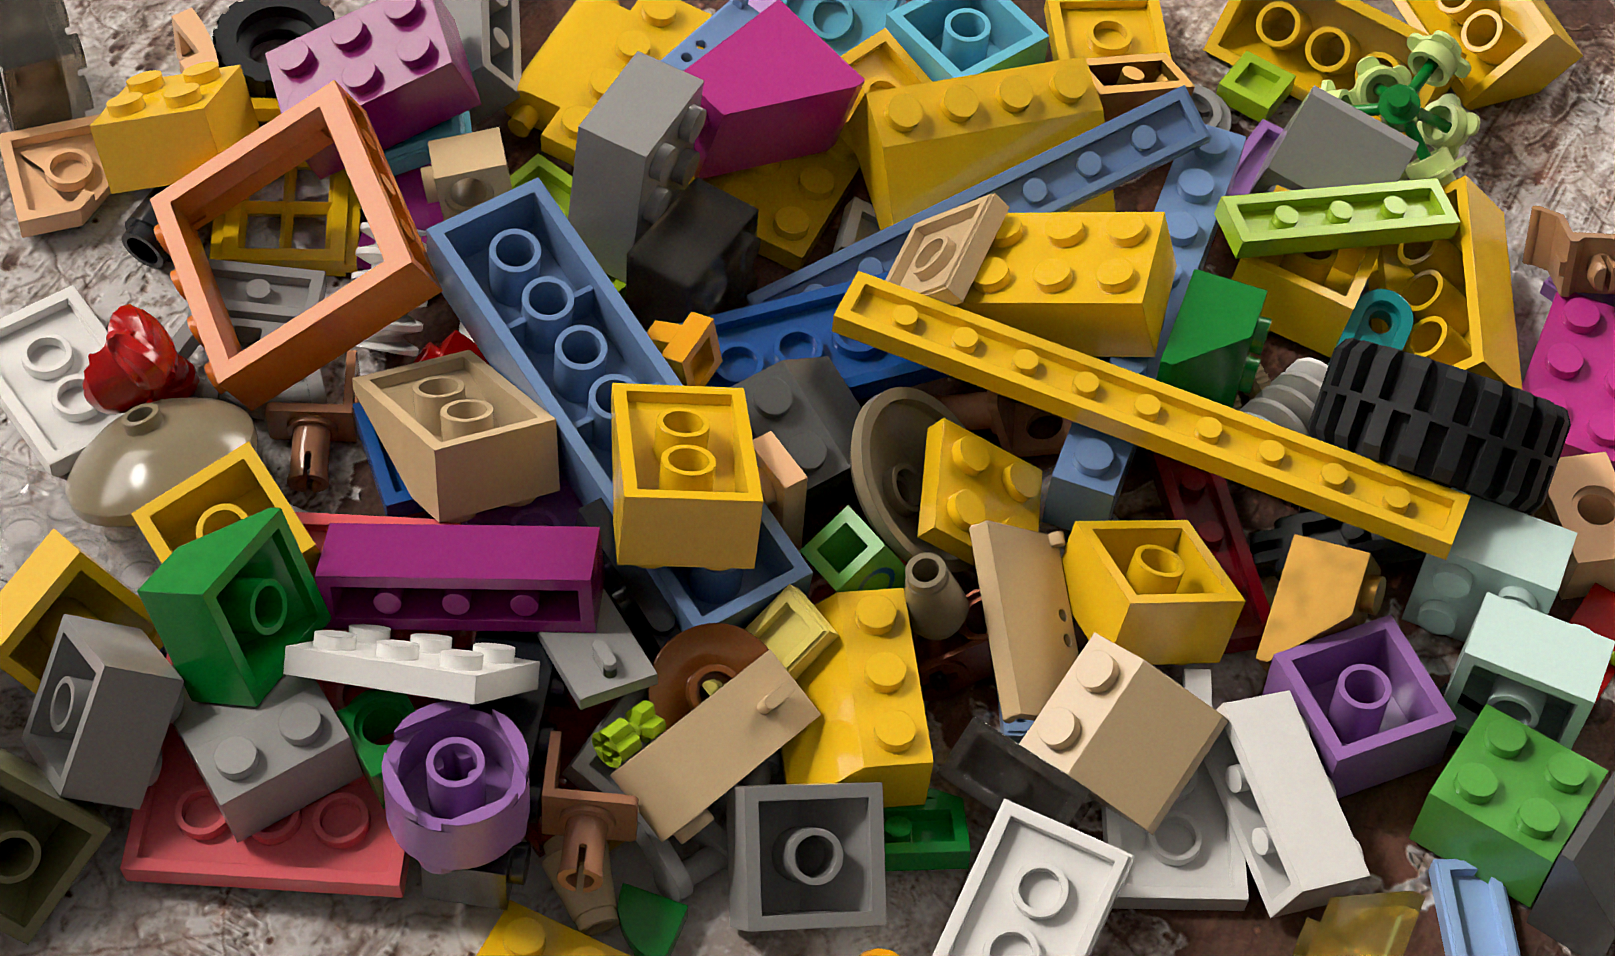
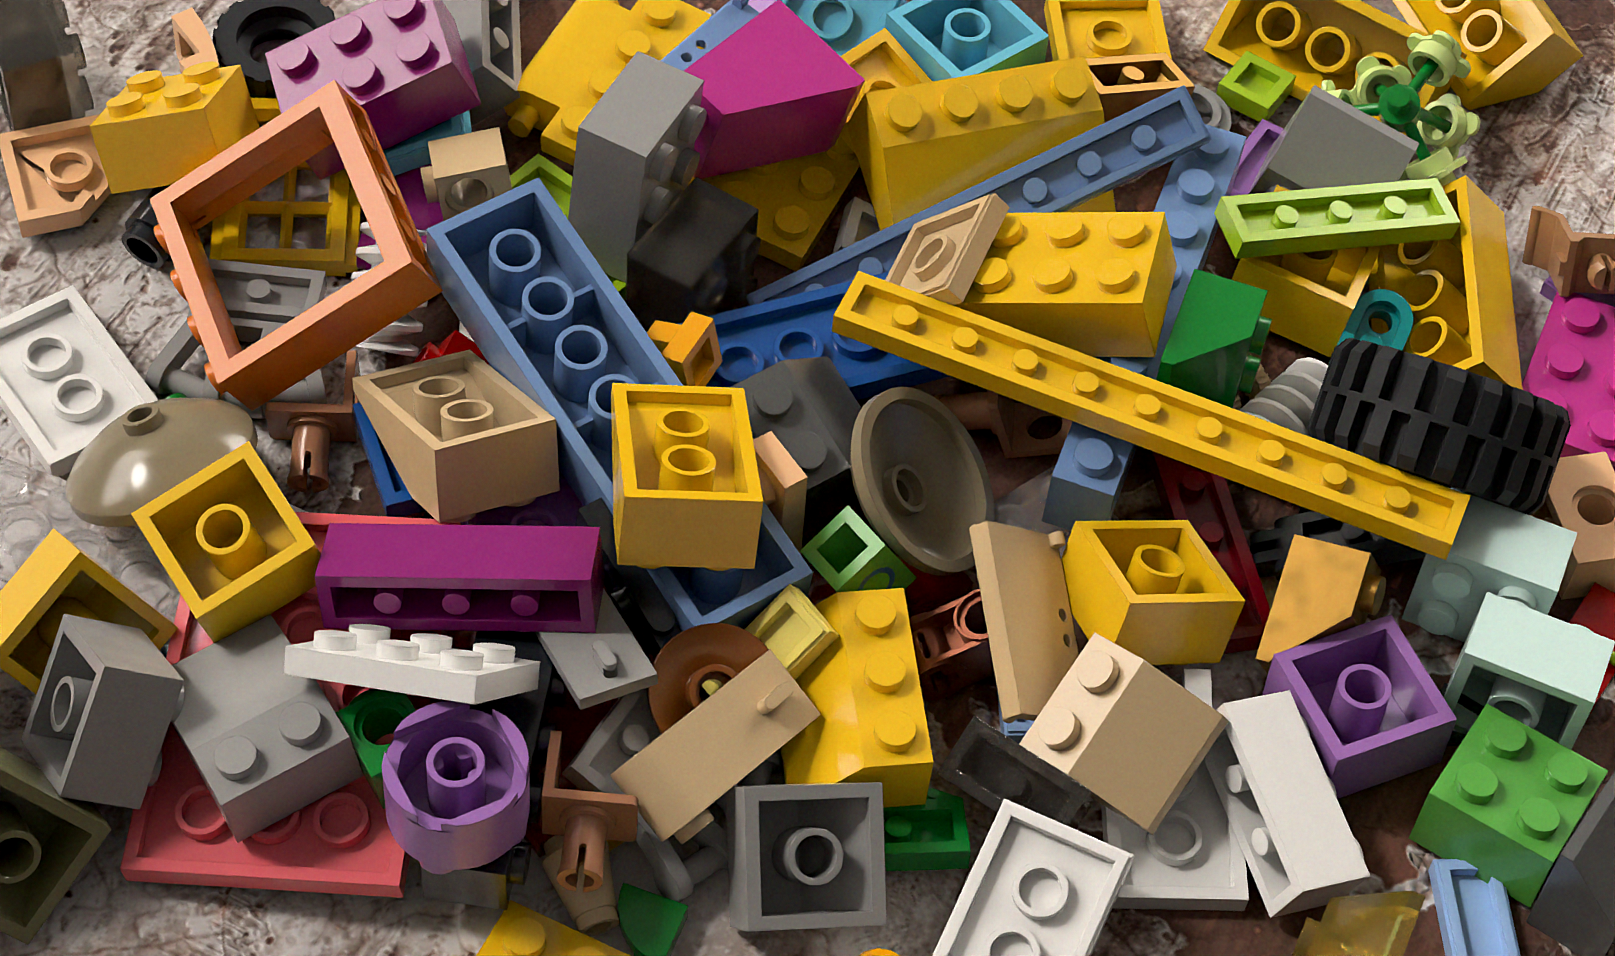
red hair [82,304,200,415] -> none
green slope [137,508,332,707] -> none
lime piece [592,700,666,768] -> none
dark tan cone [904,552,969,640] -> none
yellow plate [917,418,1043,567] -> none

